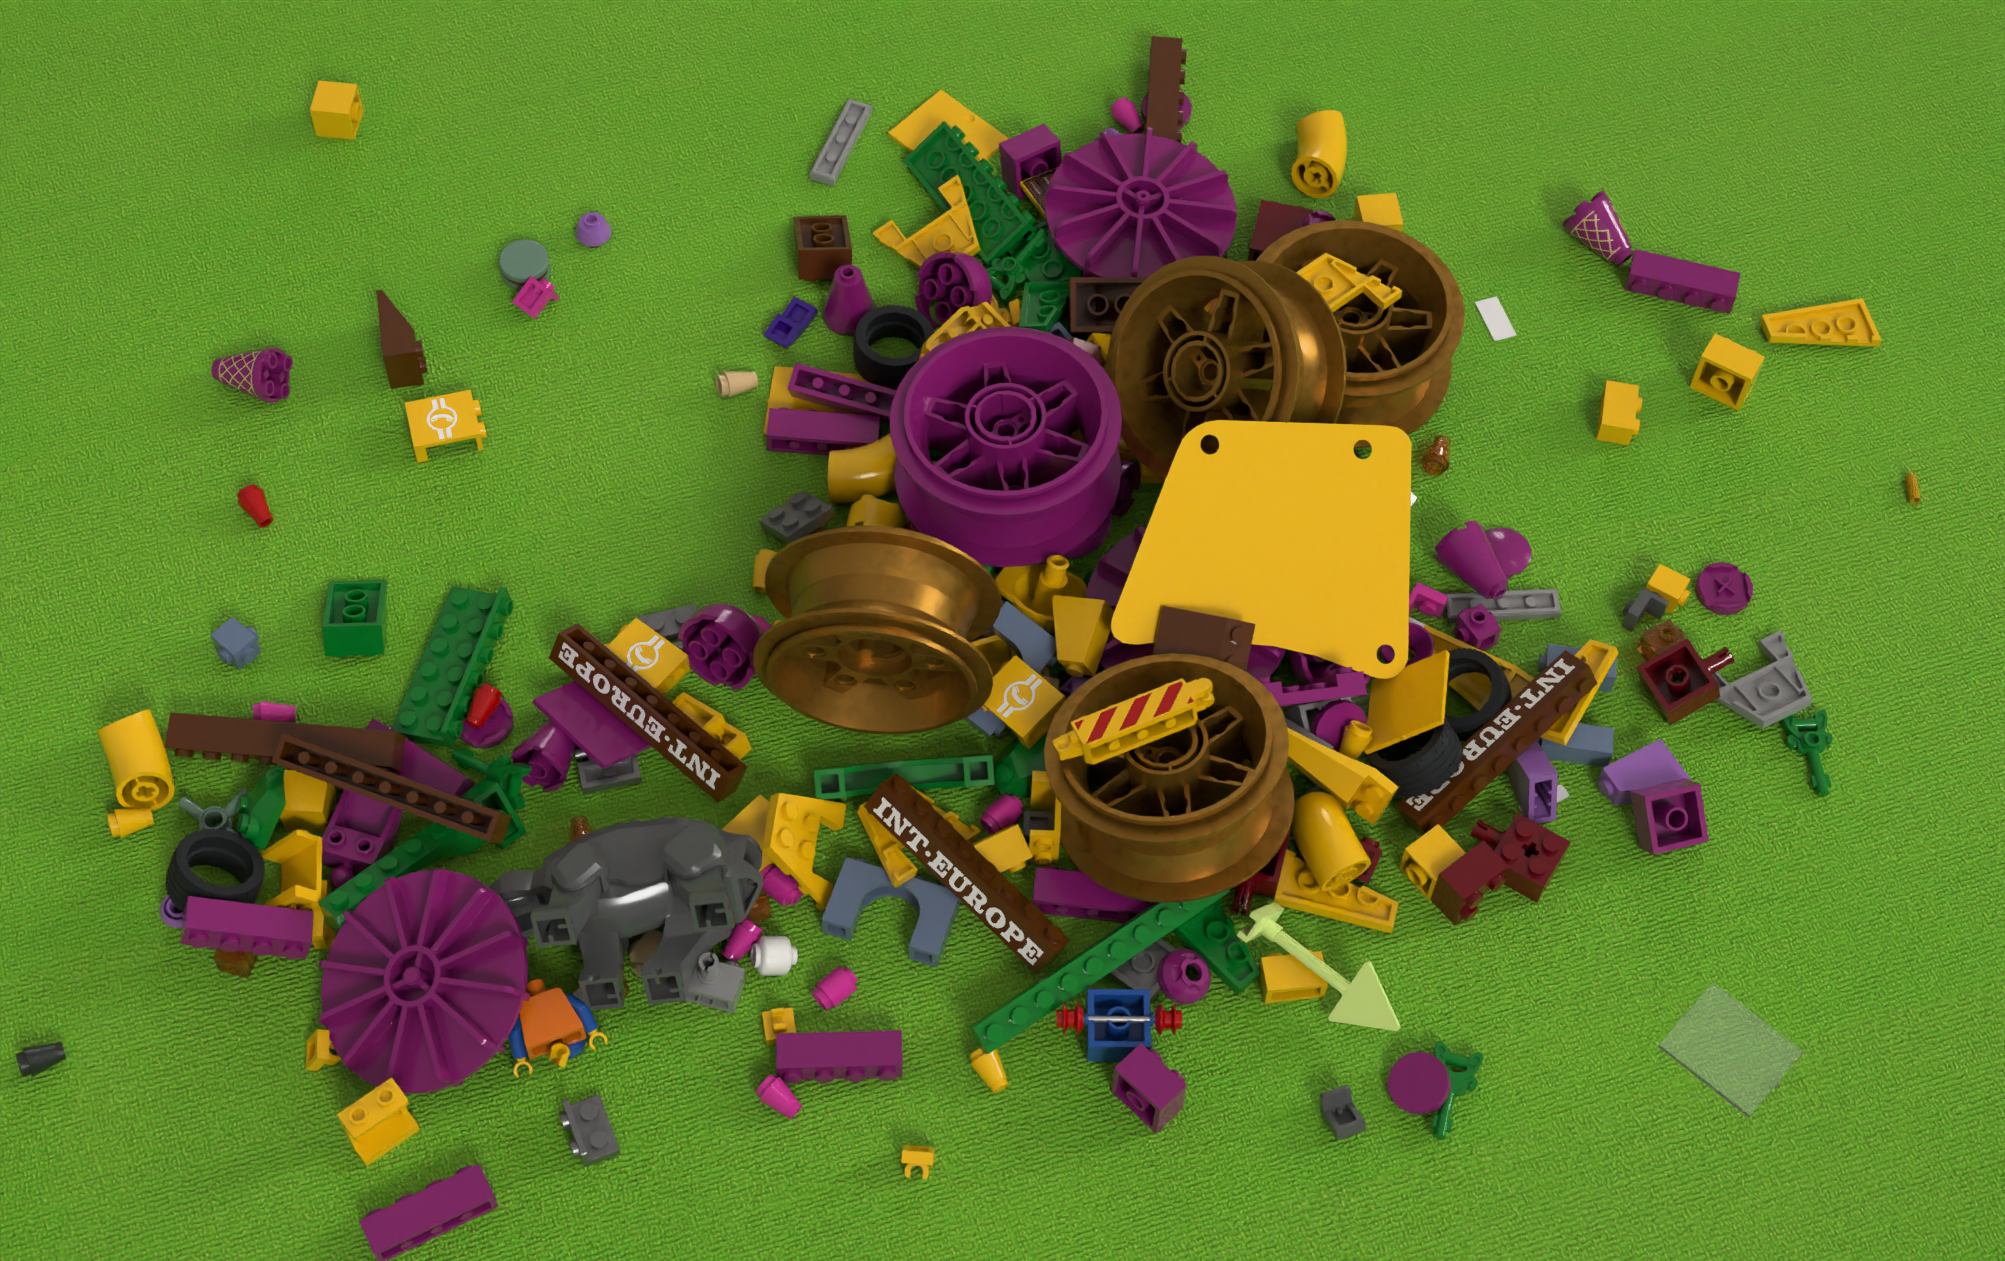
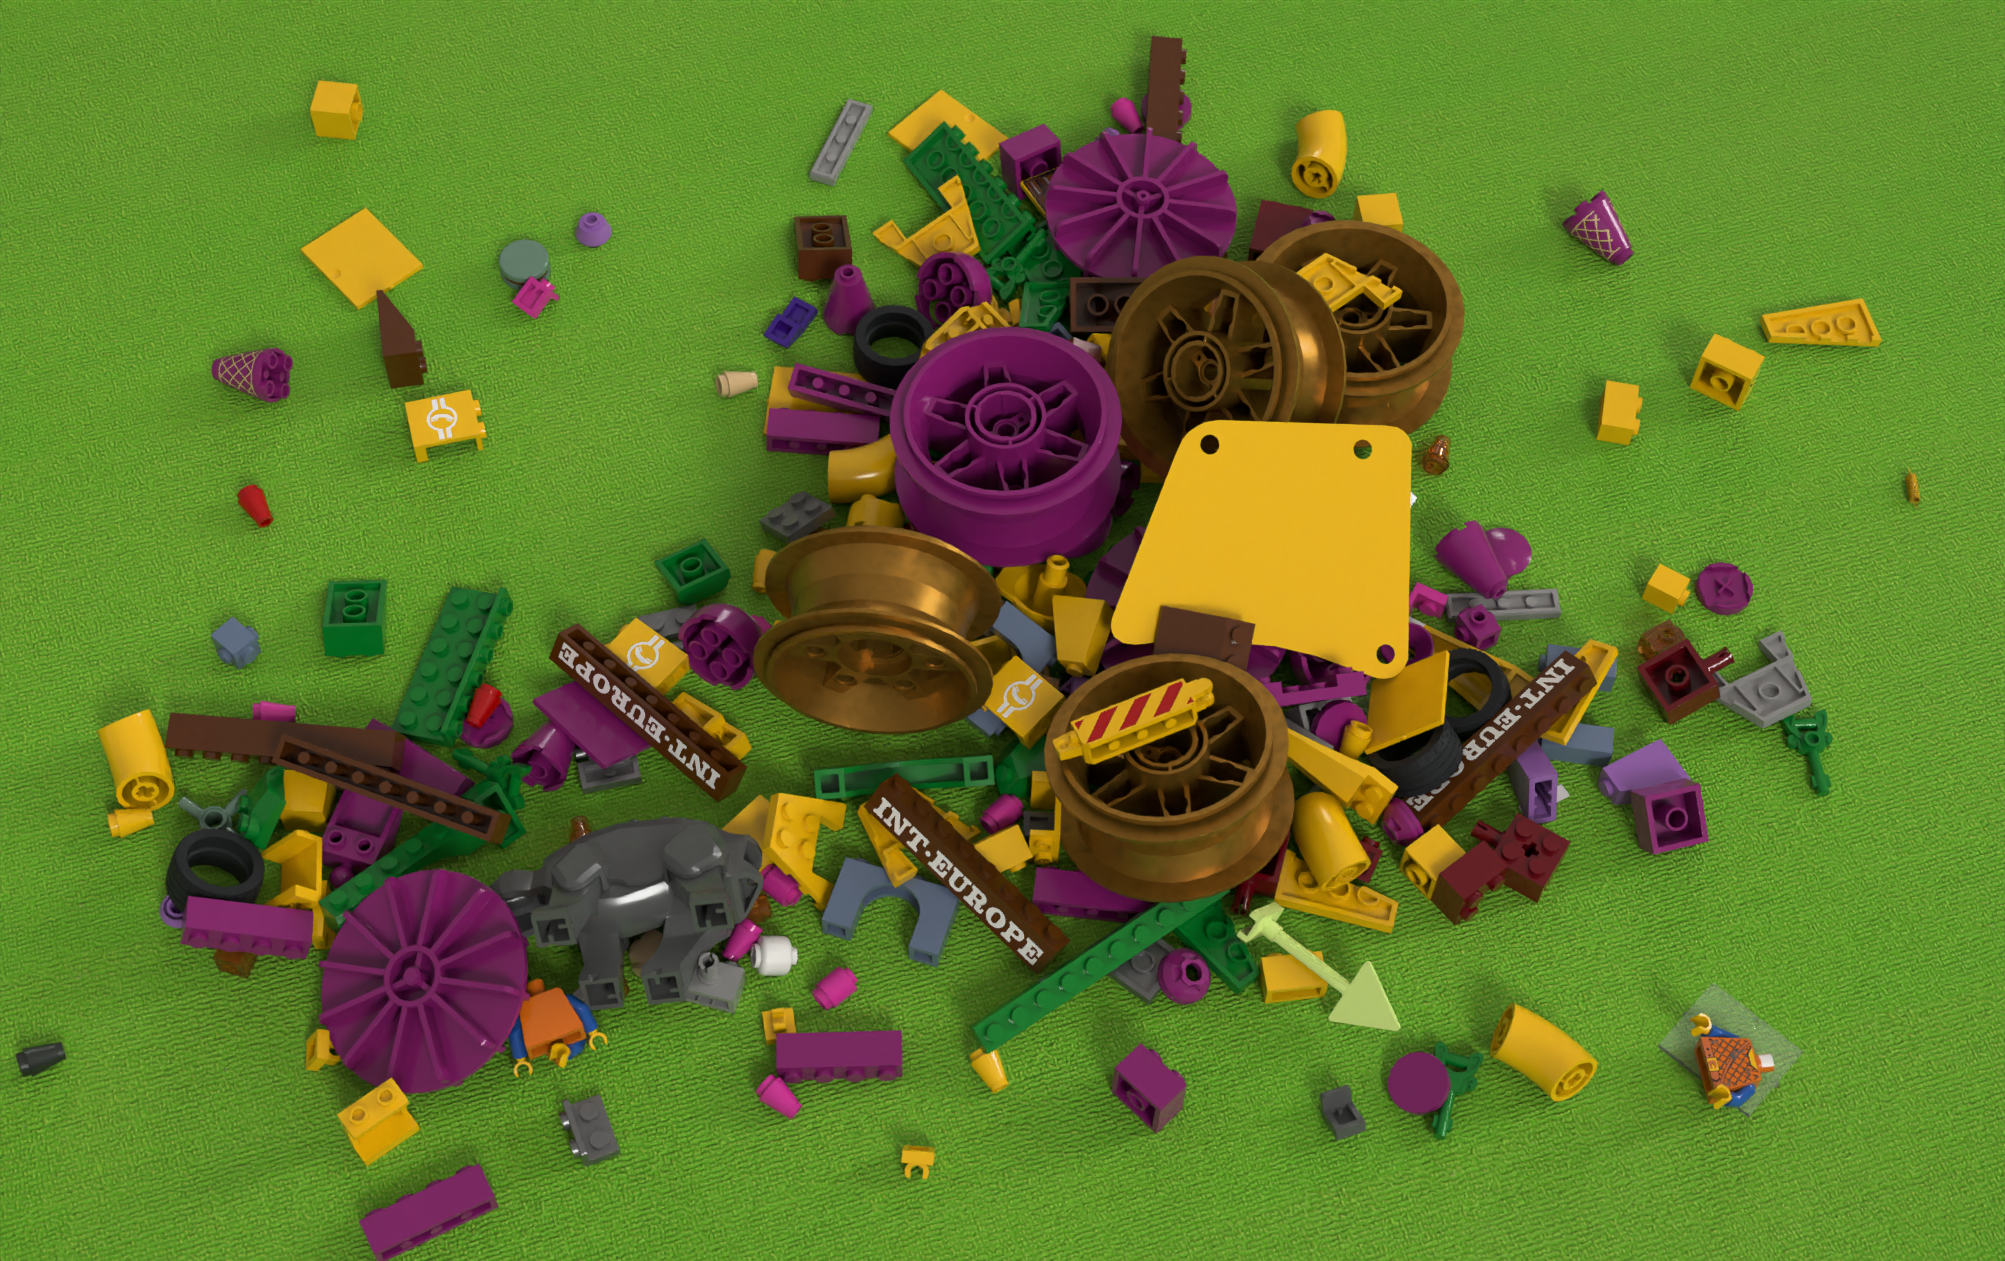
blue brick [1056,989,1182,1062] -> none
white sticker [1475,296,1517,341] -> none
dark grey bracket [1622,588,1669,632] -> none
magenta brick [1625,249,1740,314] -> none
none -> yellow piece [301,208,424,310]
none -> green slope [654,538,731,605]
none -> magenta piece [1381,797,1424,847]
none -> yellow brick [1489,1003,1597,1101]
none -> torso [1690,1013,1774,1109]

